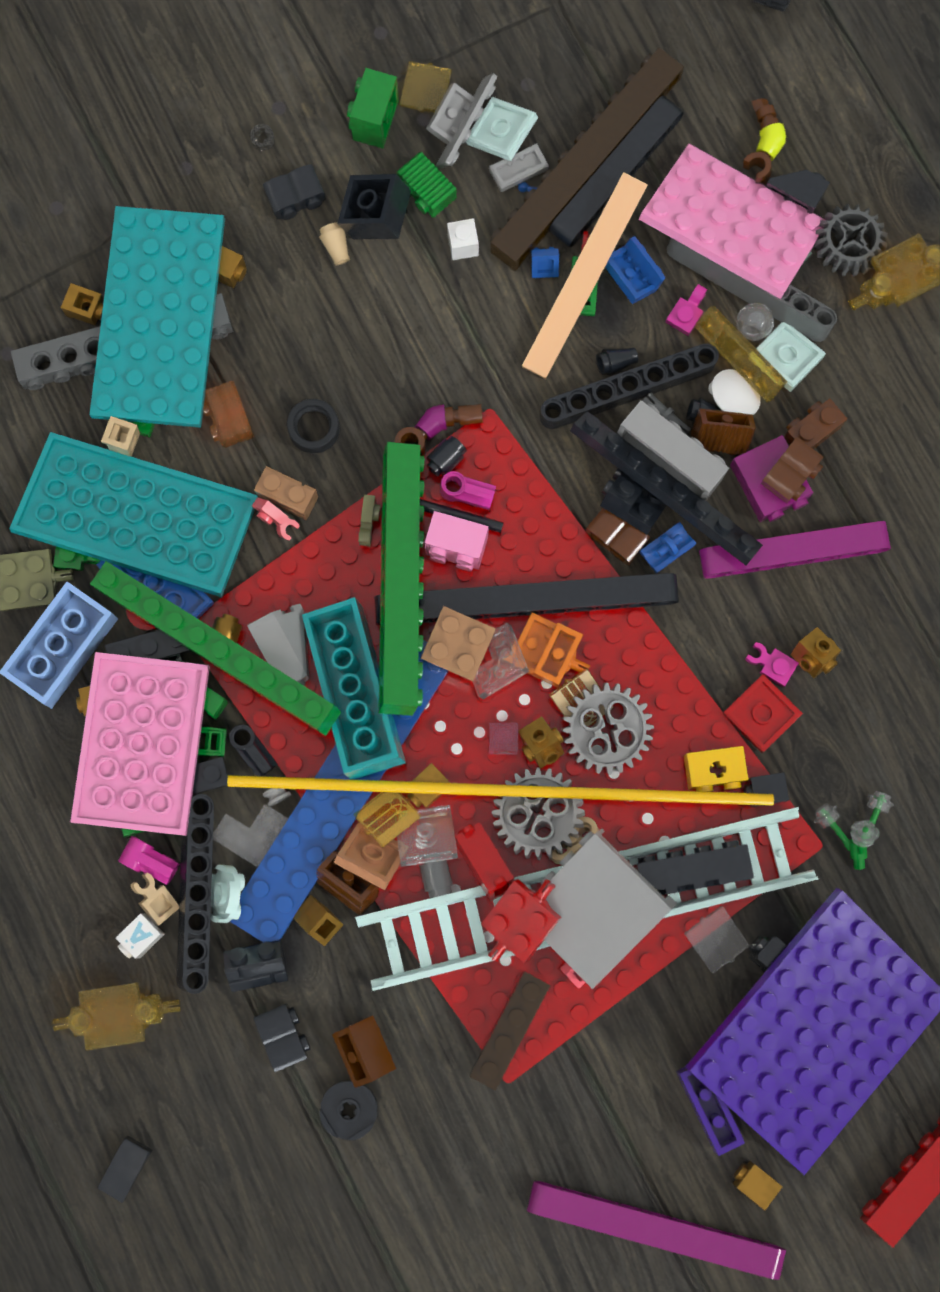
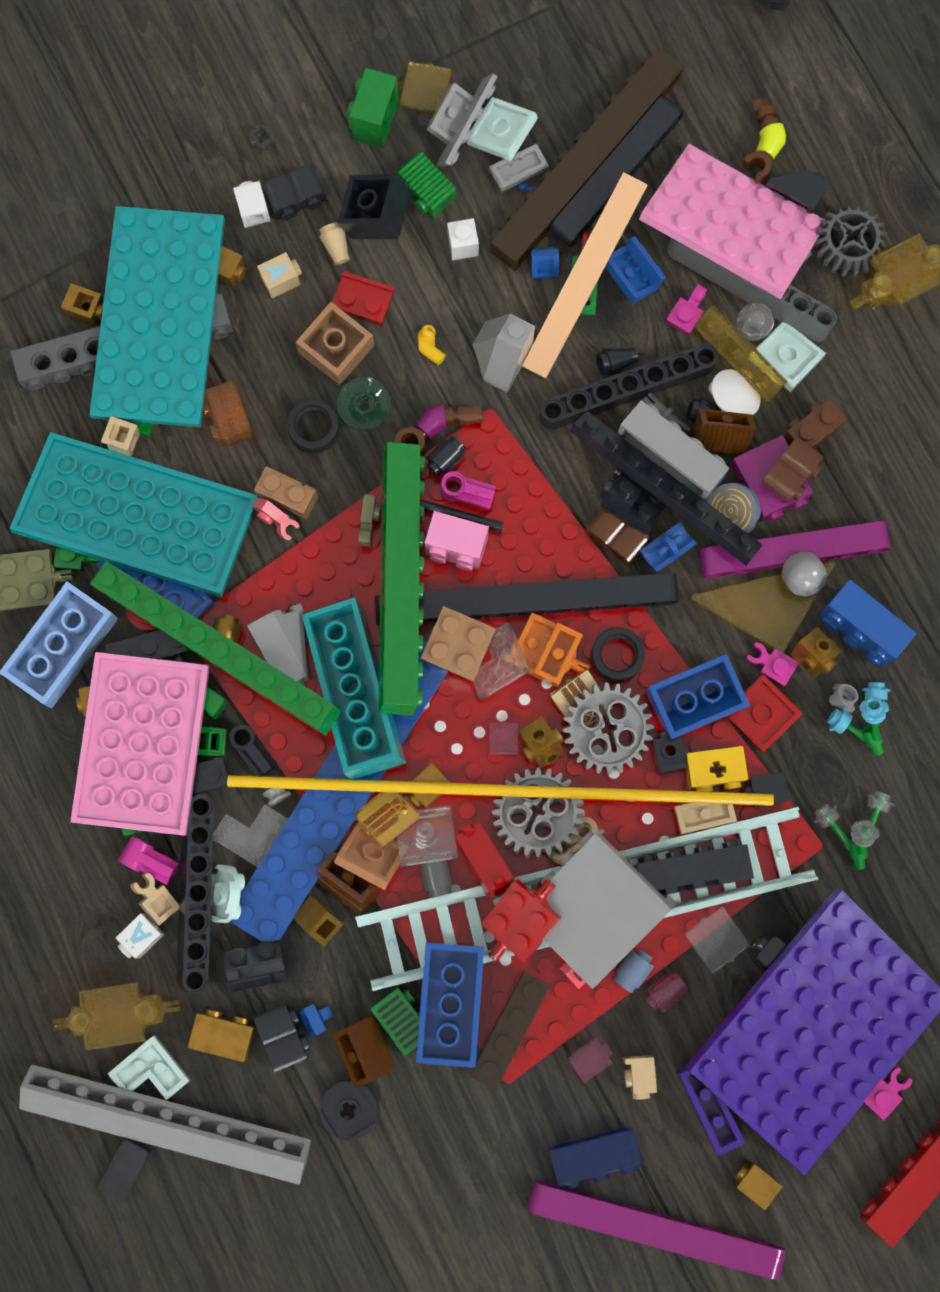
none -> light grey brick [19,1064,311,1185]
none -> light aqua plate [108,1035,190,1100]
none -> pearl gold brick [188,1008,256,1062]
none -> white brick [233,181,270,228]
none -> tan brick [257,253,302,298]
none -> medium nougat brick [296,302,374,385]
none -> blue tile [297,1004,333,1038]
none -> red plate [332,271,395,326]
none -> clear green dish [337,377,391,430]
none -> green brick [371,987,420,1056]
none -> blue brick [416,942,484,1068]
none -> yellow arm [418,325,446,366]
none -> light grey slope [472,314,535,393]
none -> clear blue brick [548,1126,643,1189]
none -> clear pink brick [566,1037,613,1083]
none -> black tyre [591,627,645,682]
none -> sand blue brick [613,948,654,993]
none -> tan brick [623,1055,657,1099]
none -> blue slope [645,654,750,740]
none -> clear pink brick [645,972,689,1013]
none -> black brick [651,732,689,775]
none -> tan plate [674,803,737,835]
none -> clear yellow tile [690,561,836,653]
none -> tile [707,483,761,533]
none -> light grey hair [781,552,827,597]
none -> blue brick [818,580,917,667]
none -> medium azure plant [827,682,890,756]
none -> light grey plate [829,684,859,713]
none -> dark pink plate [864,1067,913,1120]

